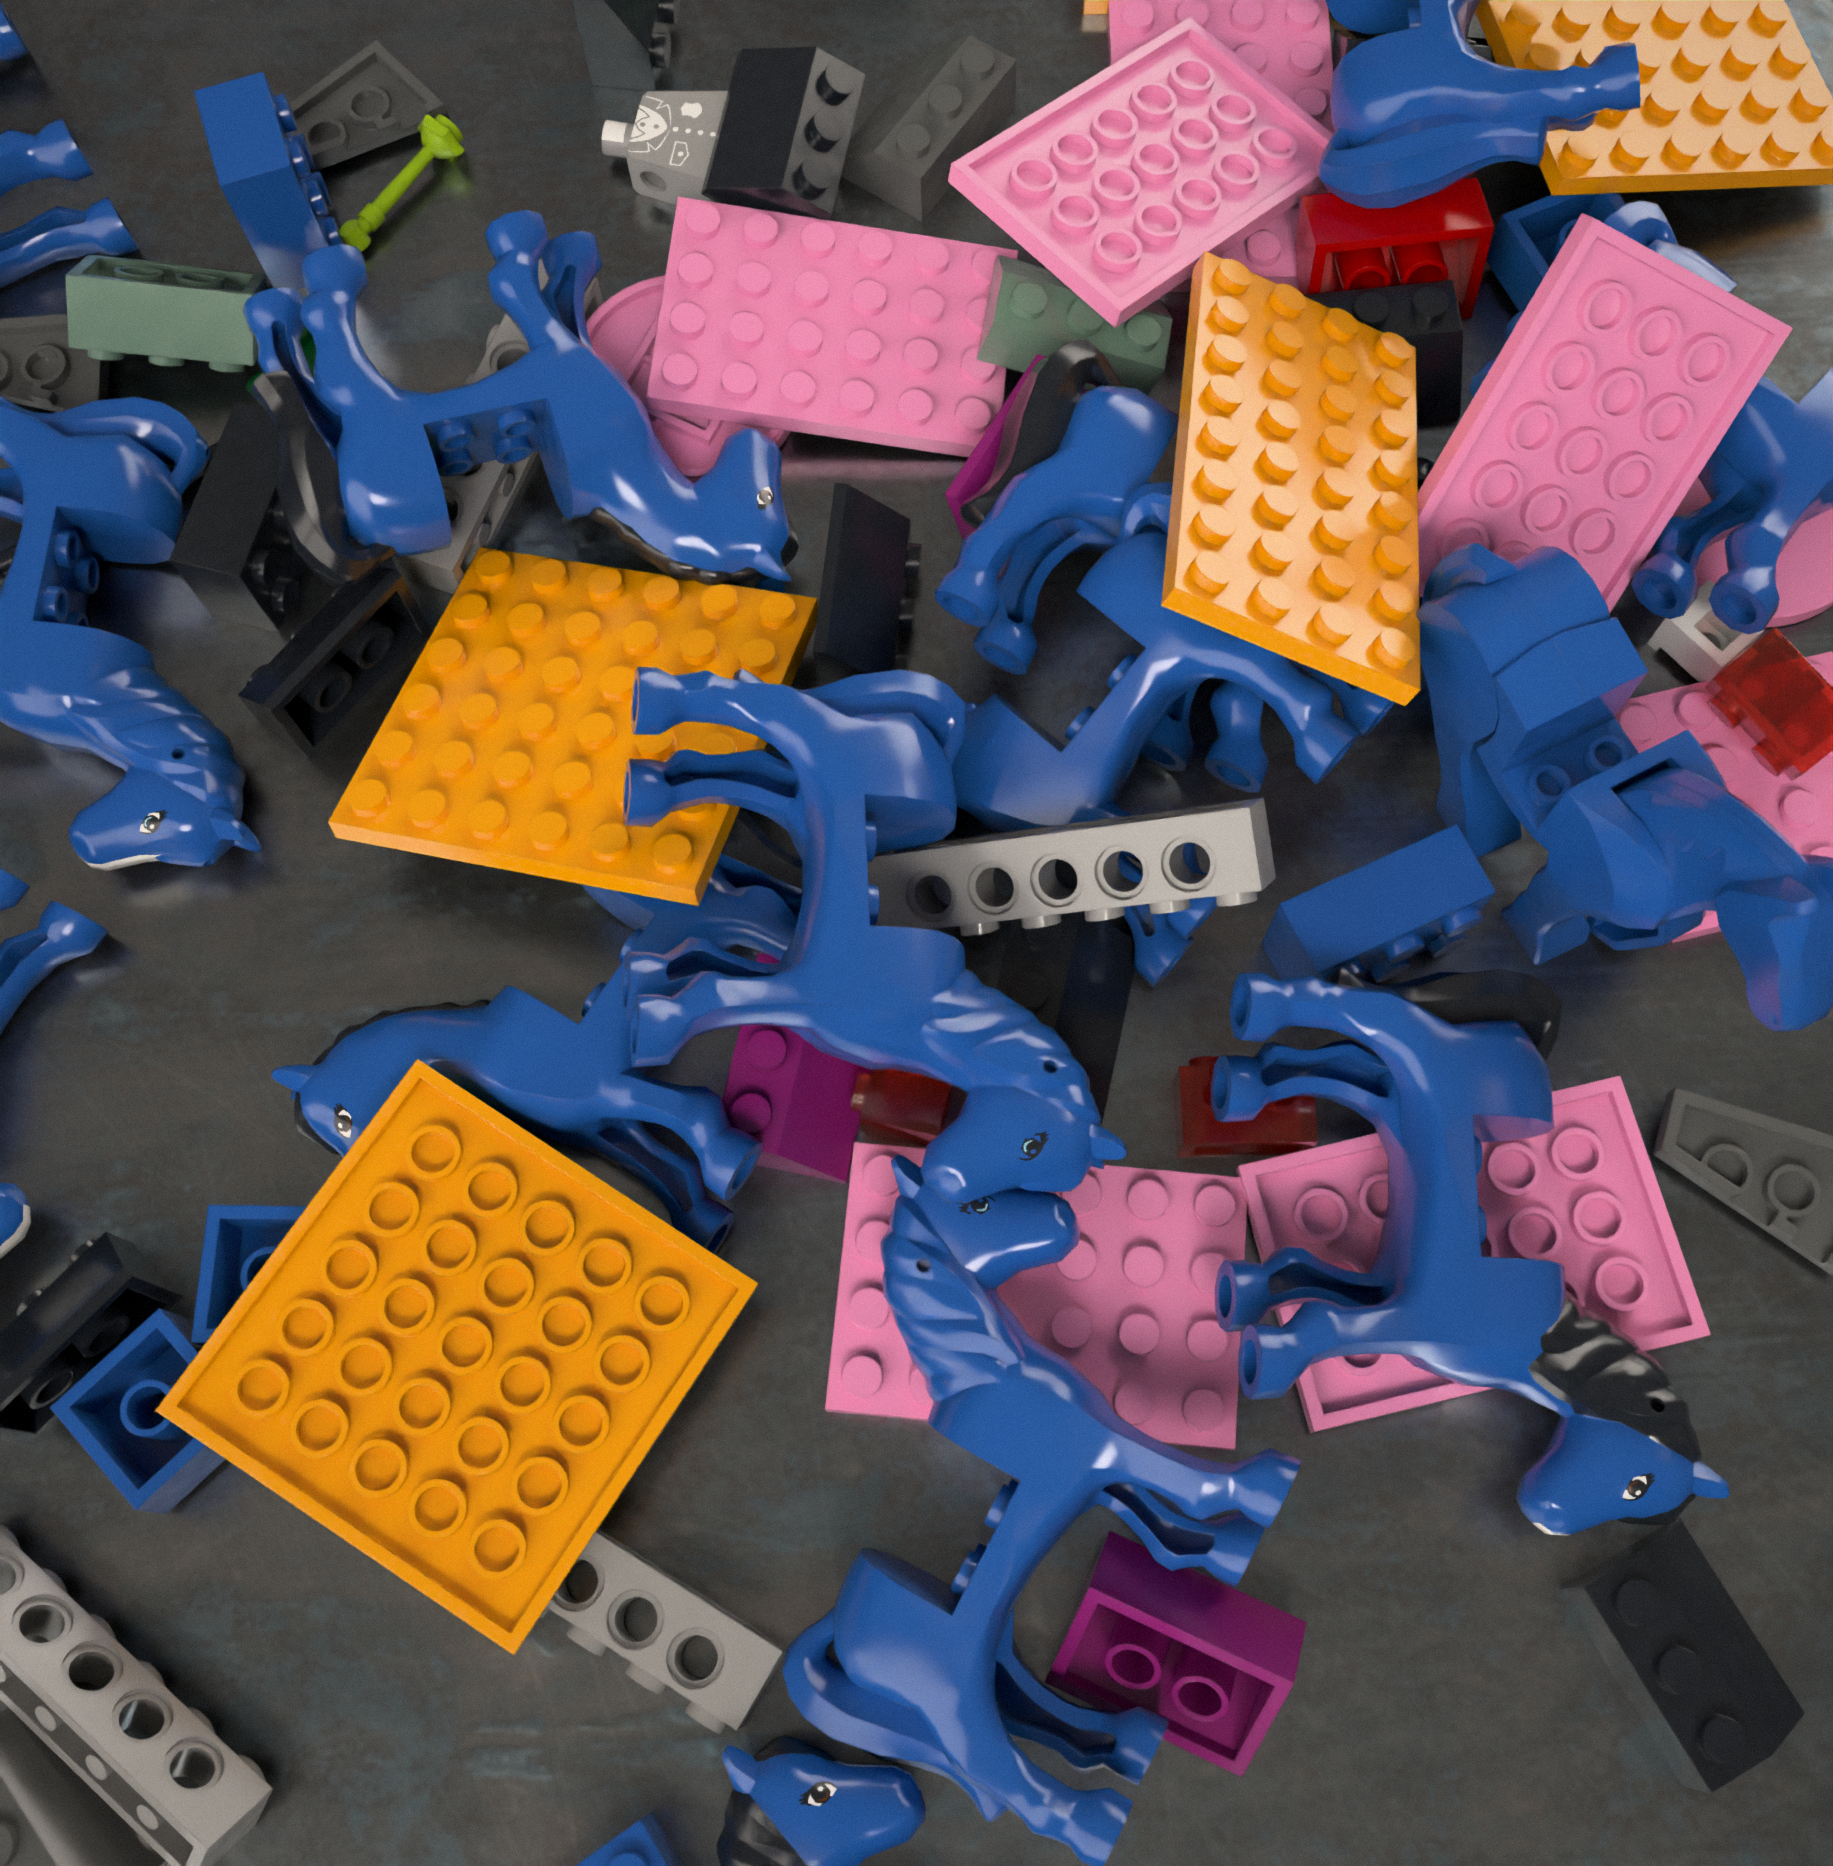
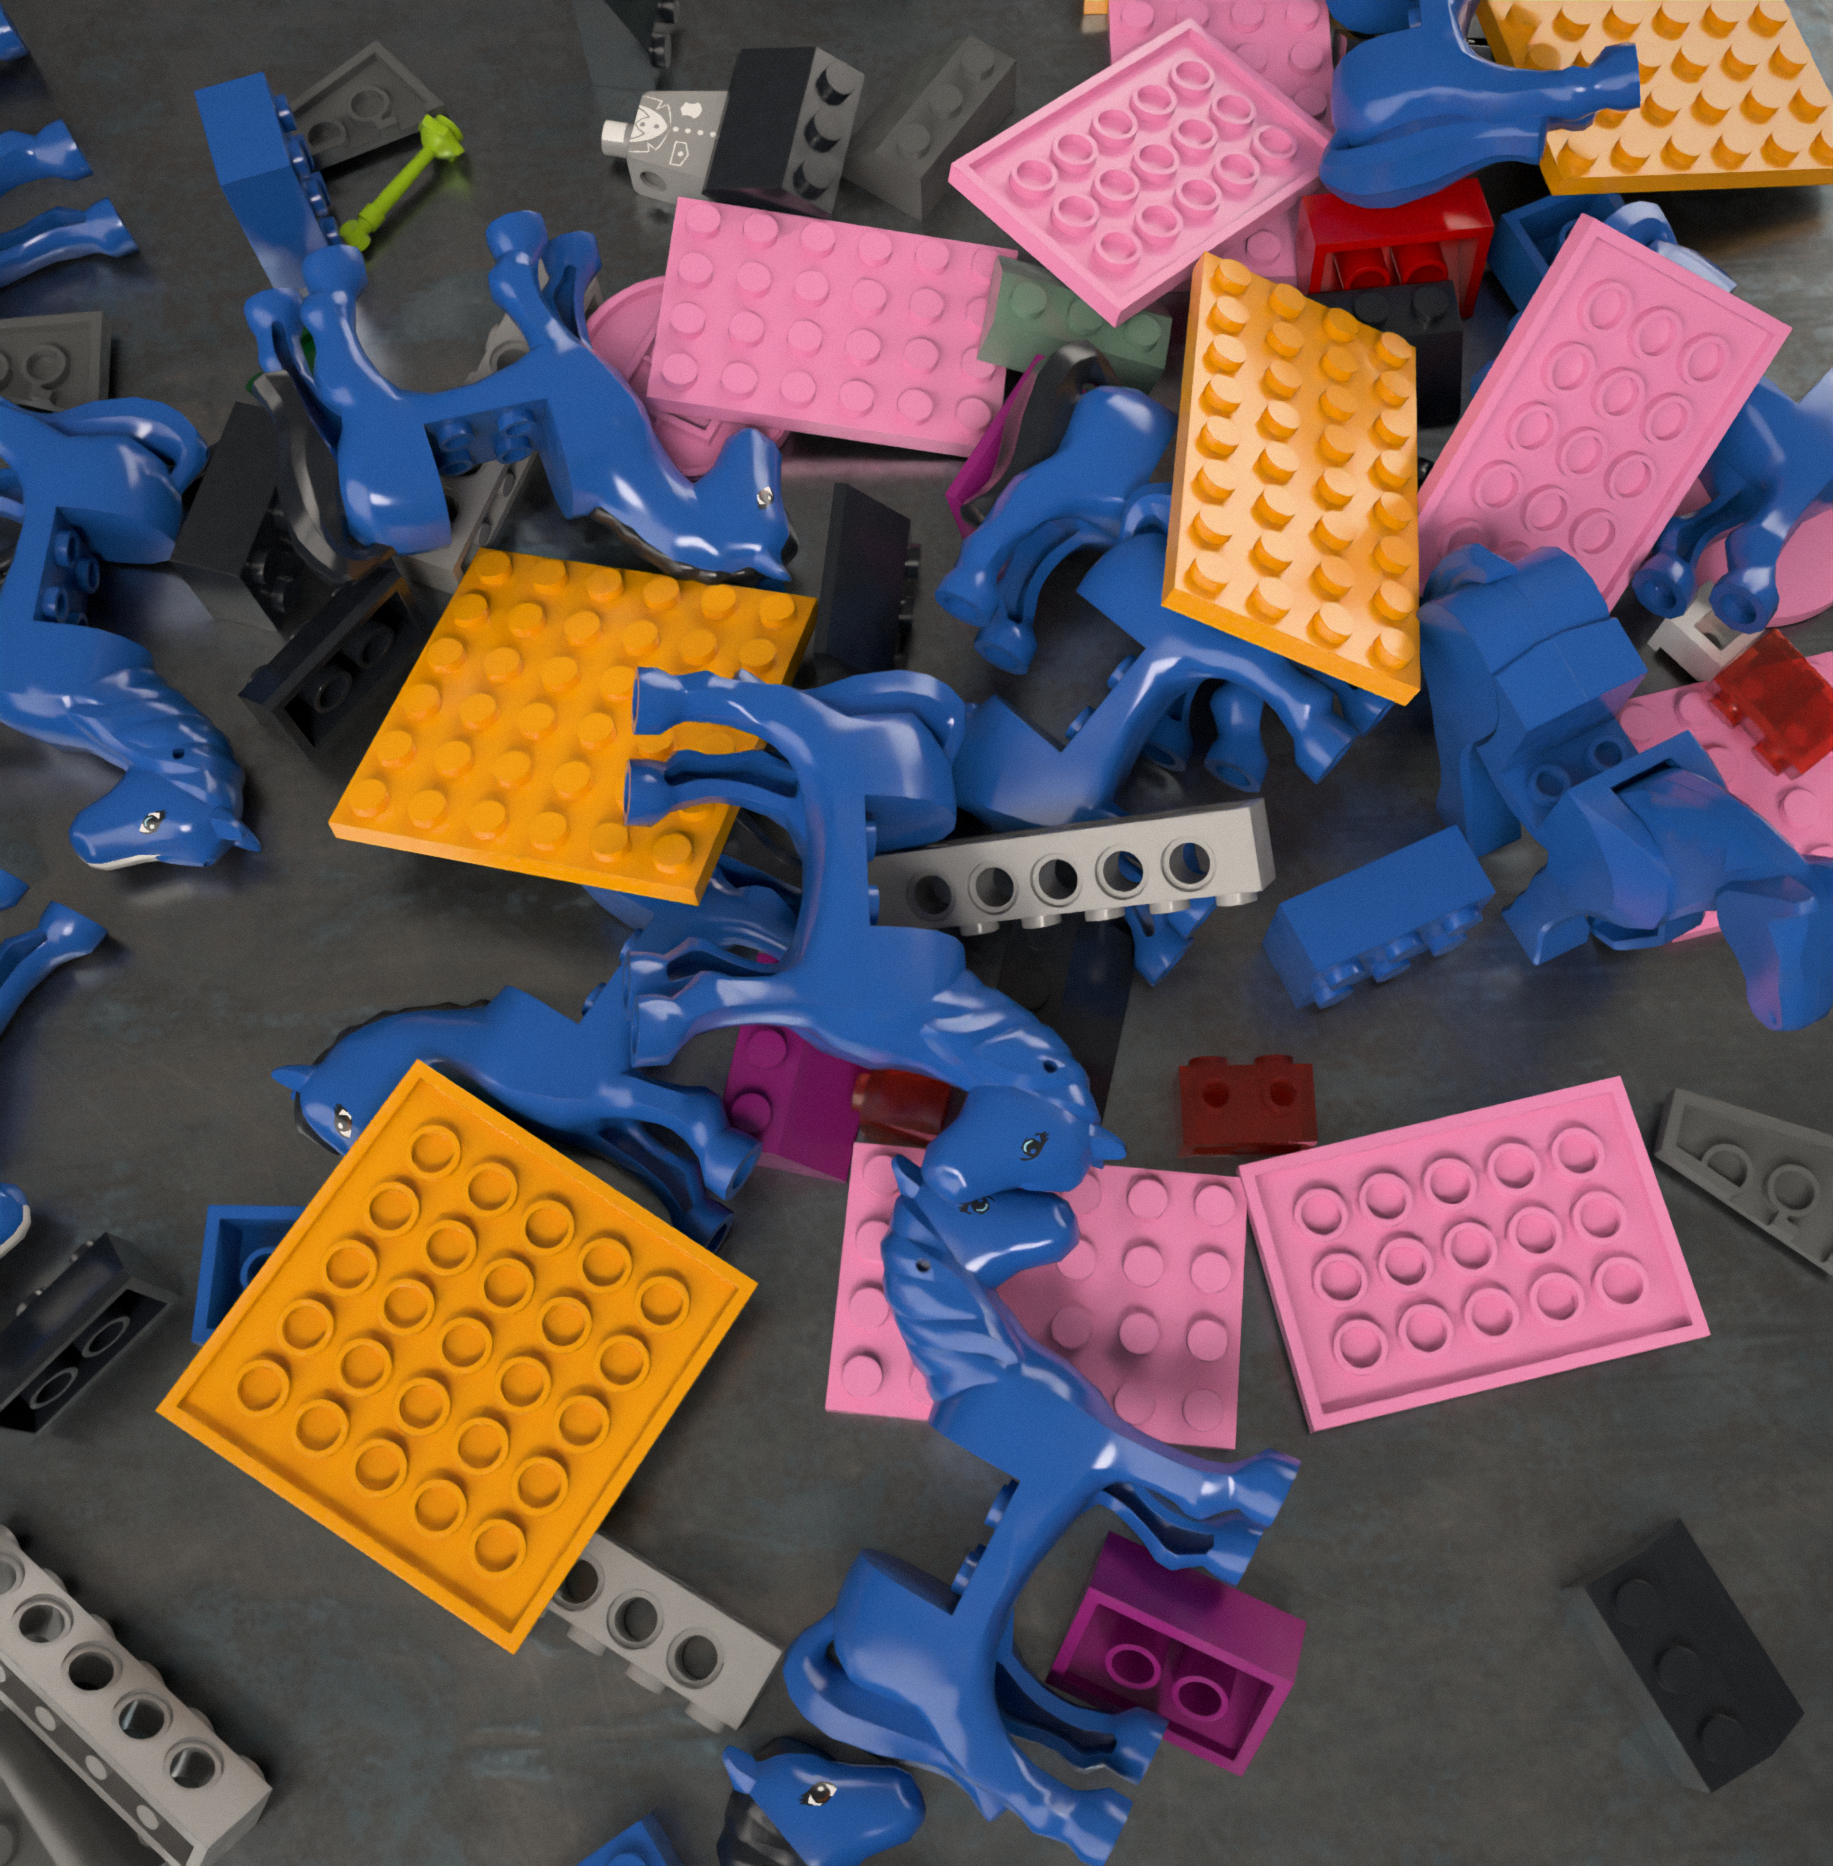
blue brick [50,1308,225,1514] -> none
sand green slope [65,254,267,372] -> none
blue animal [1211,966,1730,1536] -> none

